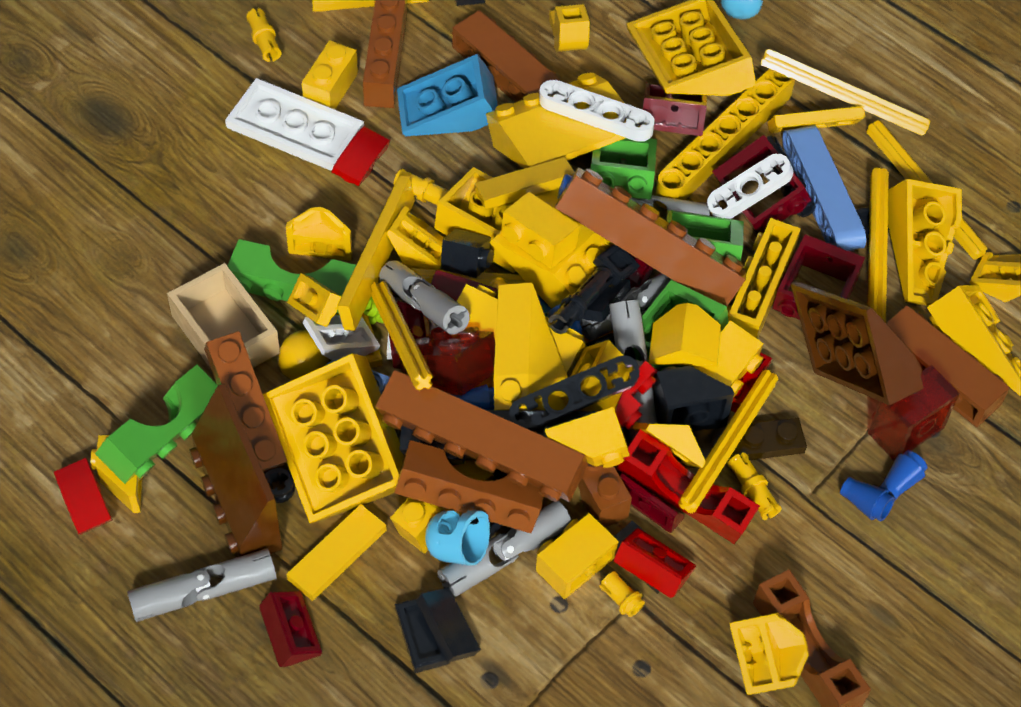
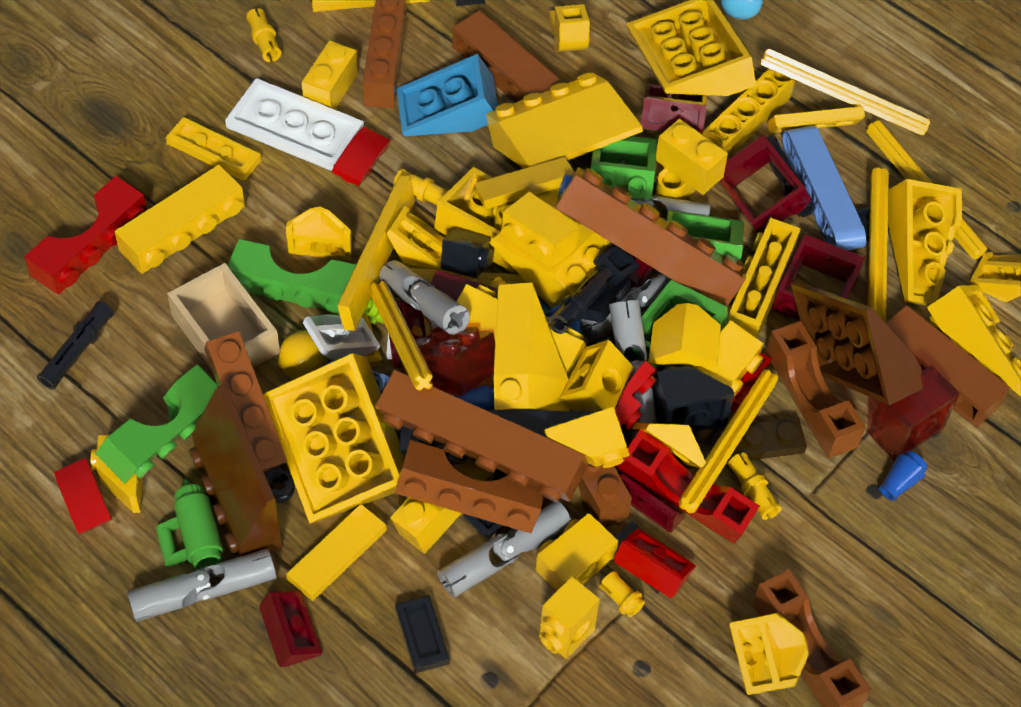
yellow plate [287,273,341,327] -> none
black tile [416,587,481,663] -> none
medium azure helmet [425,510,490,566] -> none
black beam [509,355,640,431] -> none
white beam [539,80,655,142] -> none
white beam [707,154,793,219] -> none
blue cone [840,477,895,521] -> none
none -> red arch [24,176,147,295]
none -> black pin [37,301,114,390]
none -> yellow brick [114,165,245,274]
none -> bright green piece [156,480,223,570]
none -> yellow tile [166,117,262,181]
none -> yellow brick [539,576,600,660]
none -> yellow brick [656,119,728,195]
none -> dark orange arch [766,321,865,459]

